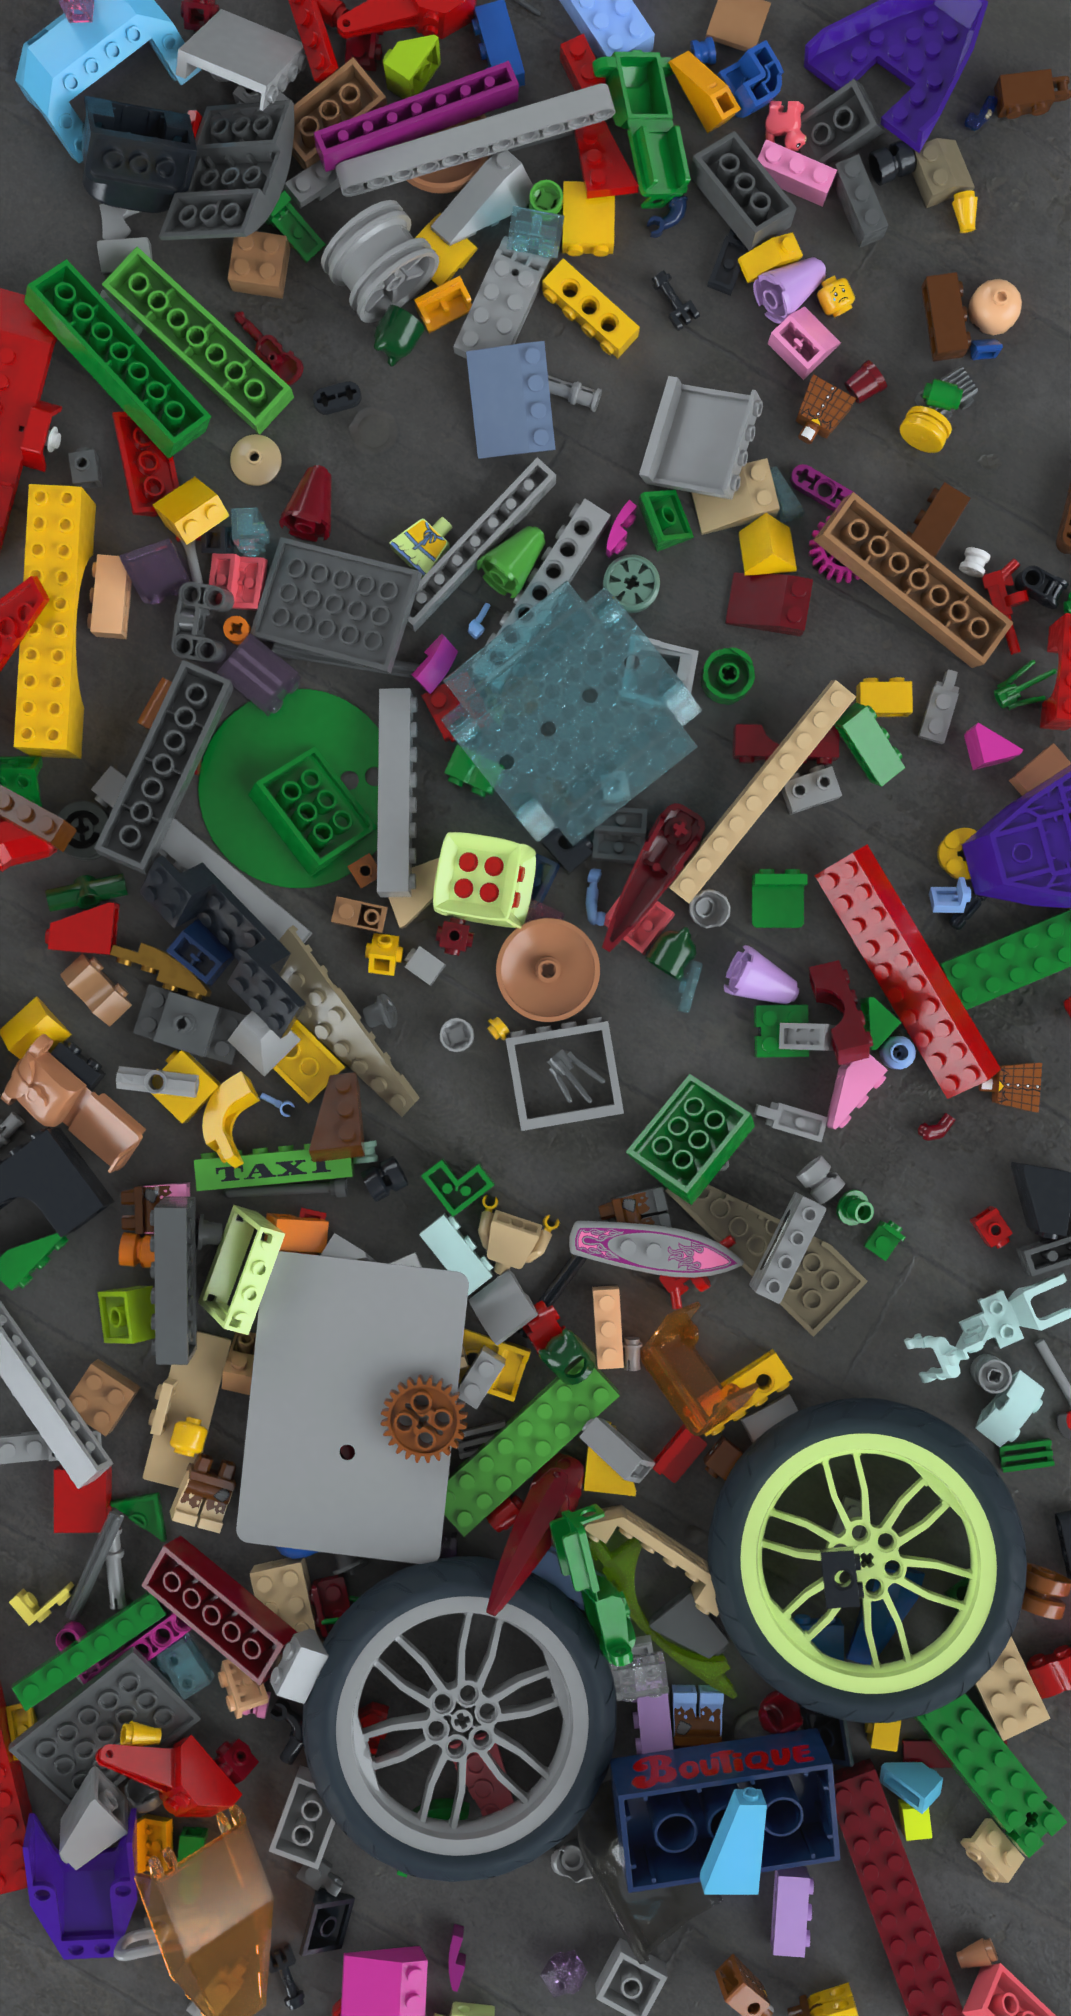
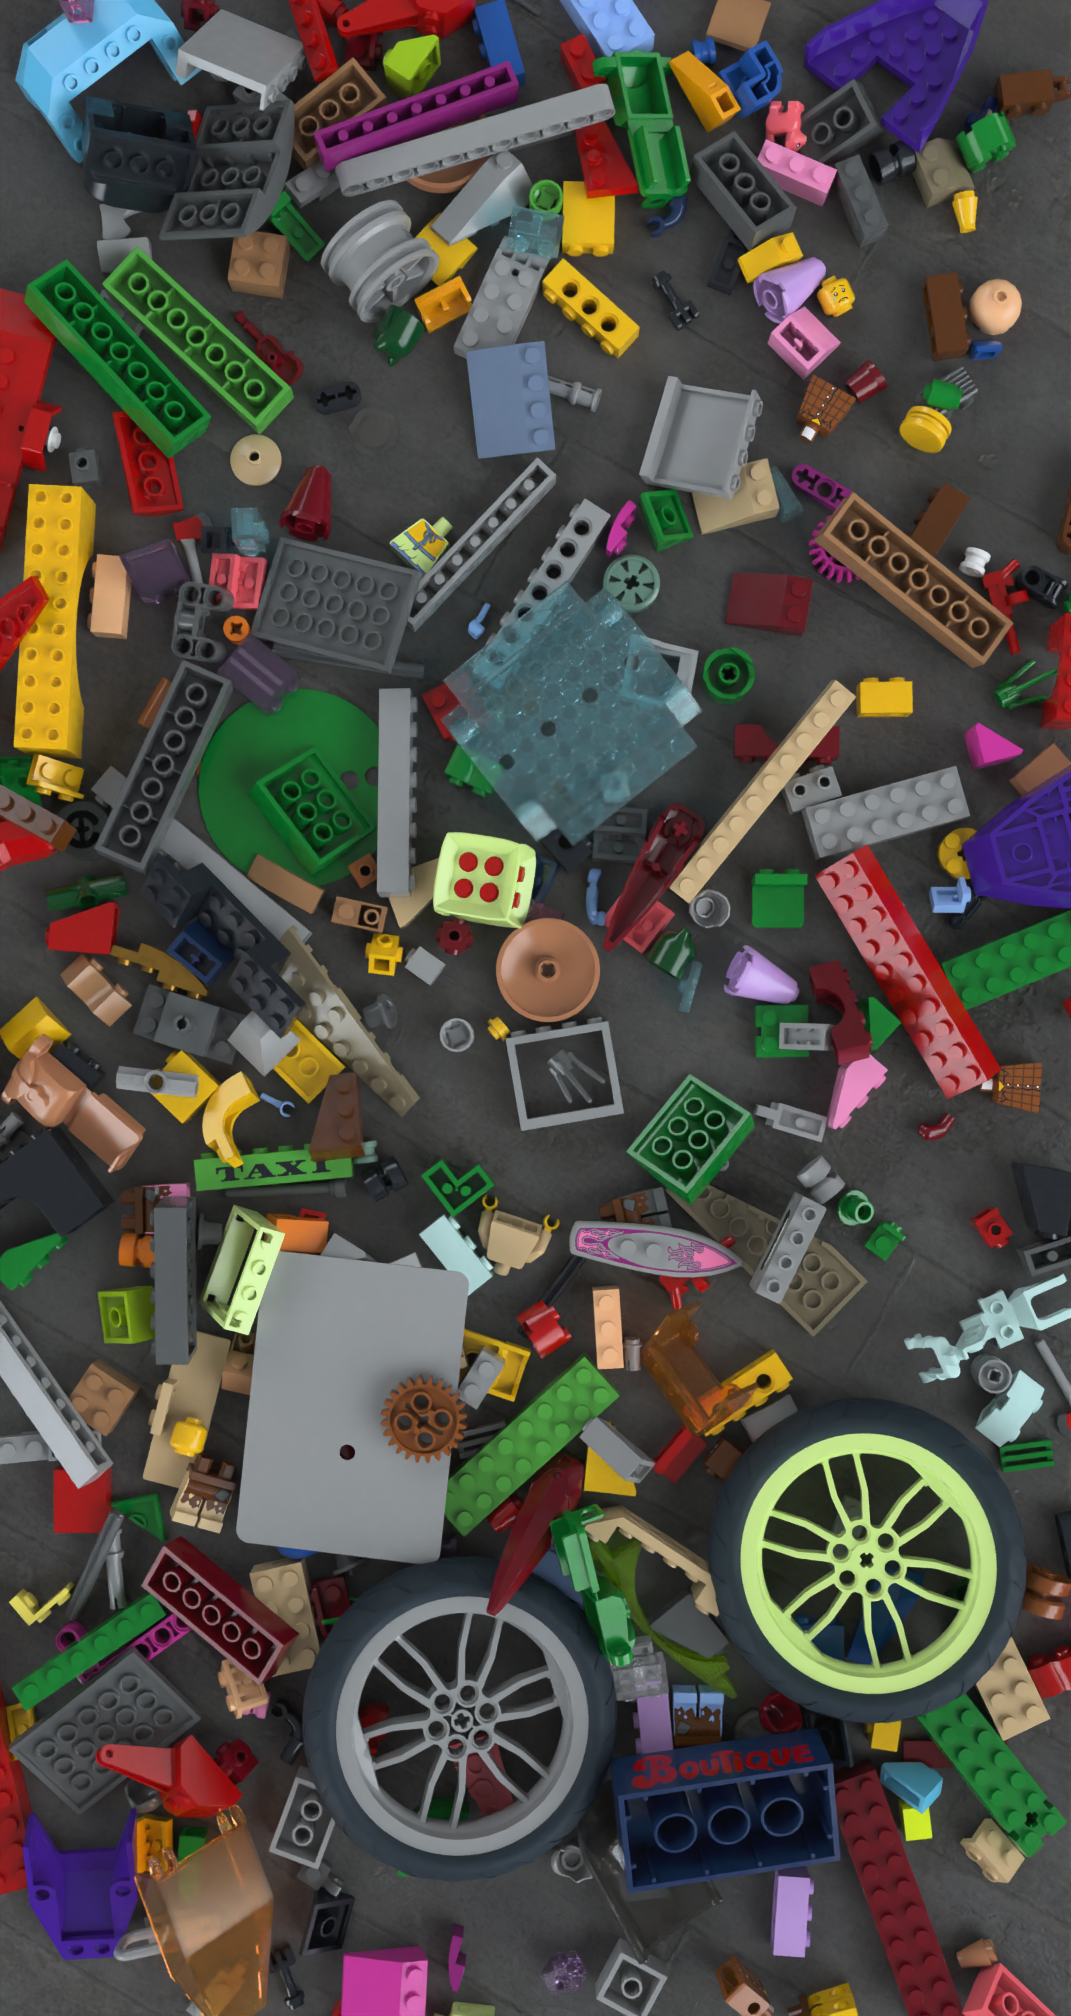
light grey slope [59,1765,128,1870] -> none
yellow cone [120,1721,162,1746] -> none
yellow brick [153,476,229,545] -> none
clear light blue brick [156,1633,215,1700] -> none
light grey slope [270,1629,329,1704] -> none
dark pink slope [411,634,458,694] -> none
light grey slope [468,1269,538,1346] -> none
bright green cone [477,526,545,598] -> none
dark green piece [538,1328,596,1385] -> none
medium azure slope [700,1787,767,1895] -> none
yellow slope [739,513,797,576] -> none
black brick [820,1546,864,1609] -> none
brick [834,703,905,787] -> none
light blue head [879,1036,916,1070] -> none
light grey hinge [918,669,959,744] -> none
none -> yellow bracket [26,754,84,803]
none -> medium nougat slope [246,854,326,914]
none -> light grey brick [801,766,970,861]
none -> green brick [955,111,1016,174]

